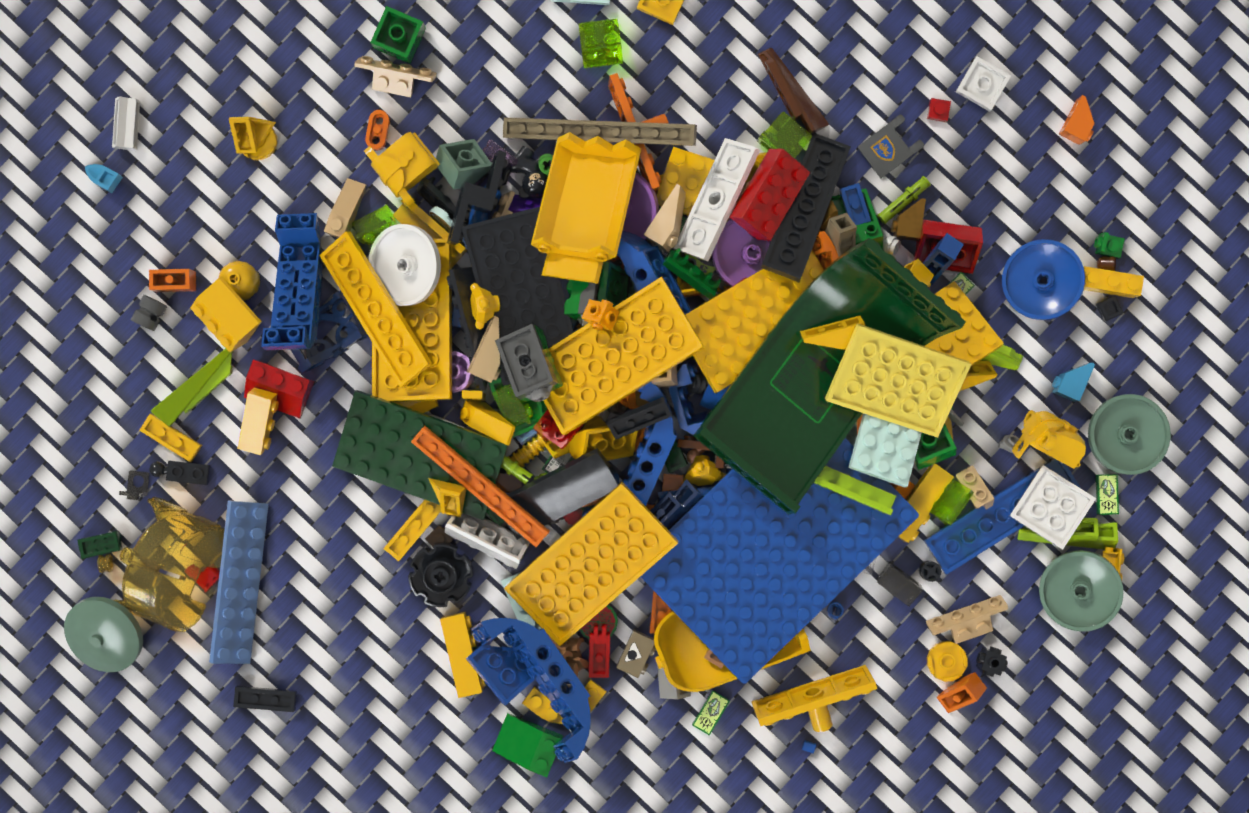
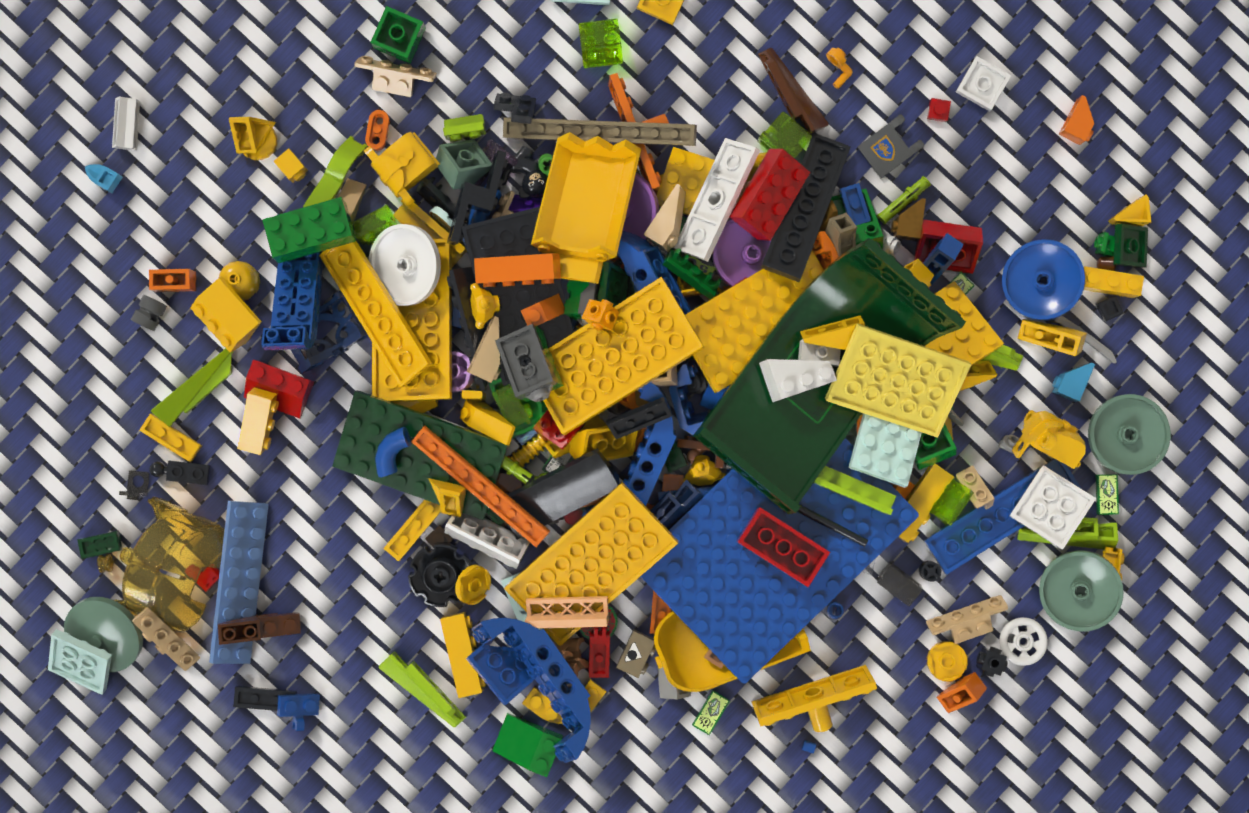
none -> light aqua plate [48,629,112,695]
none -> tan bracket [132,607,200,671]
none -> reddish brown slope [217,612,301,645]
none -> green brick [262,197,356,264]
none -> yellow brick [274,148,308,183]
none -> blue plate [277,693,320,731]
none -> lime piece [303,136,368,208]
none -> blue cylinder [375,427,411,477]
none -> lime wedge [379,651,466,727]
none -> lime bracket [443,114,486,142]
none -> yellow tile [455,565,491,605]
none -> orange brick [474,253,561,287]
none -> black plate [494,93,536,124]
none -> orange slope [521,294,565,326]
none -> light nougat fence [525,596,609,628]
none -> red brick [737,507,830,587]
none -> white wedge [759,359,837,402]
none -> black bar [797,504,868,547]
none -> white plate [798,339,841,367]
none -> light orange plate [826,48,853,89]
none -> white plate [999,617,1048,666]
none -> yellow slope [1017,319,1087,356]
none -> light grey sword [1051,316,1117,363]
none -> yellow slope [1108,194,1151,227]
none -> dark green plate [1113,224,1148,268]

